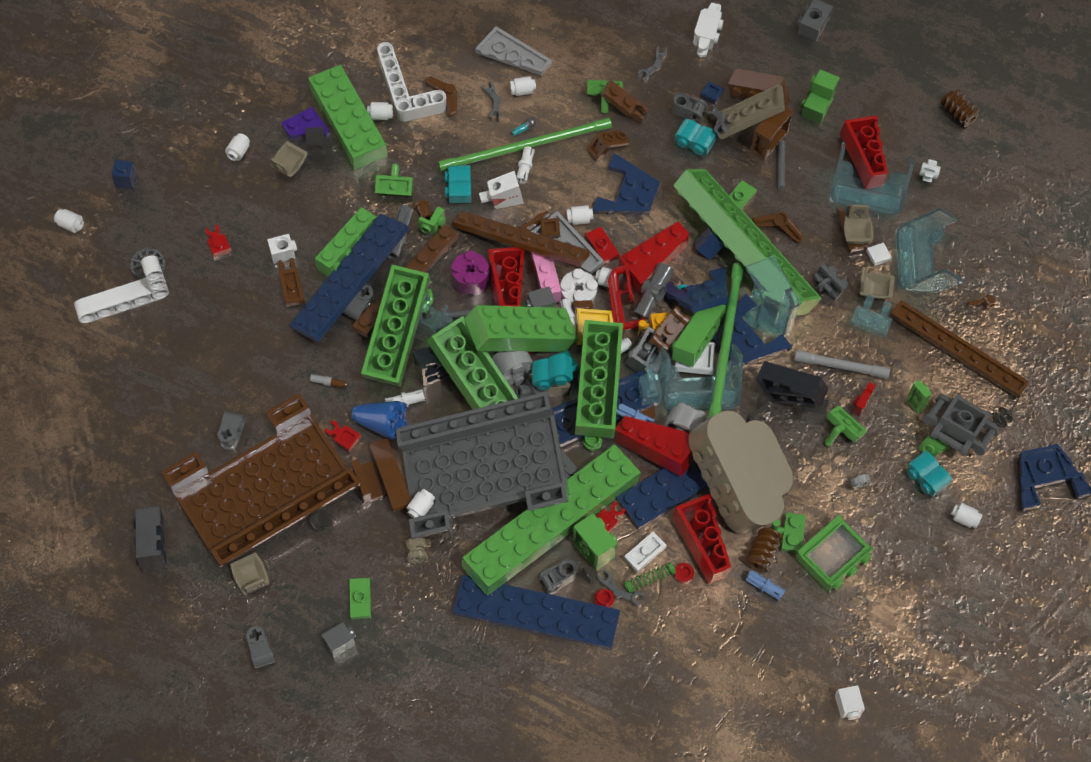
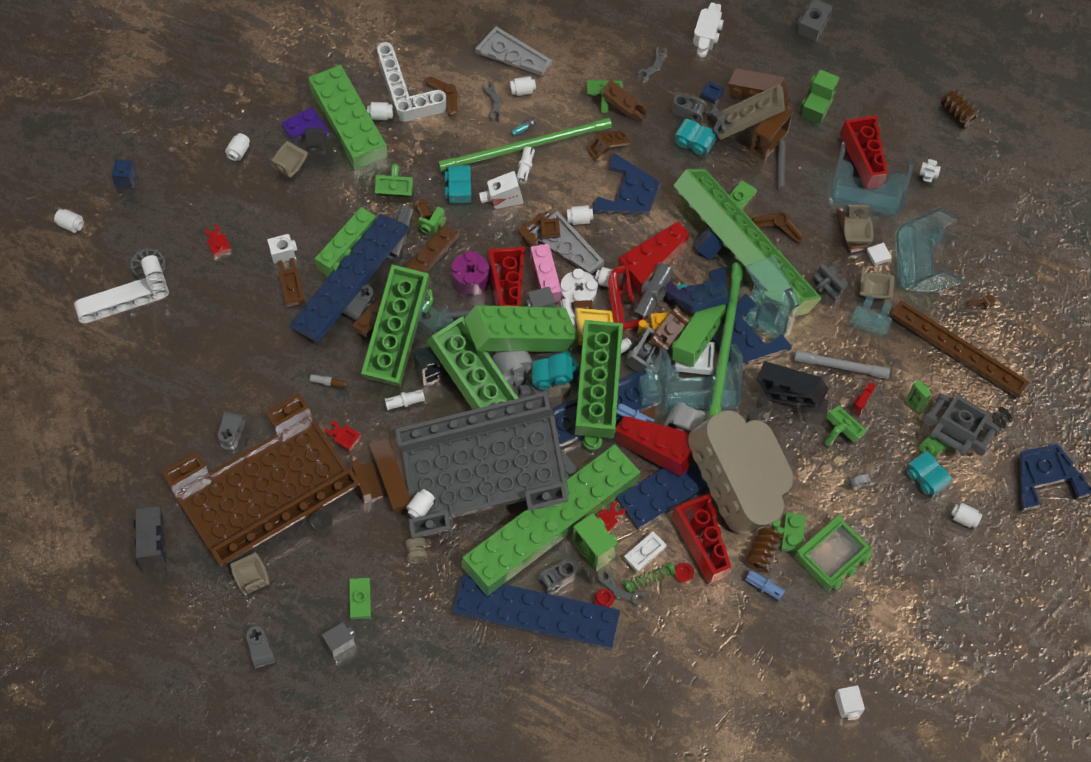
blue cone [352,401,408,440] -> none
reddish brown plate [452,210,590,267] -> none
red plate [585,226,620,264] -> none

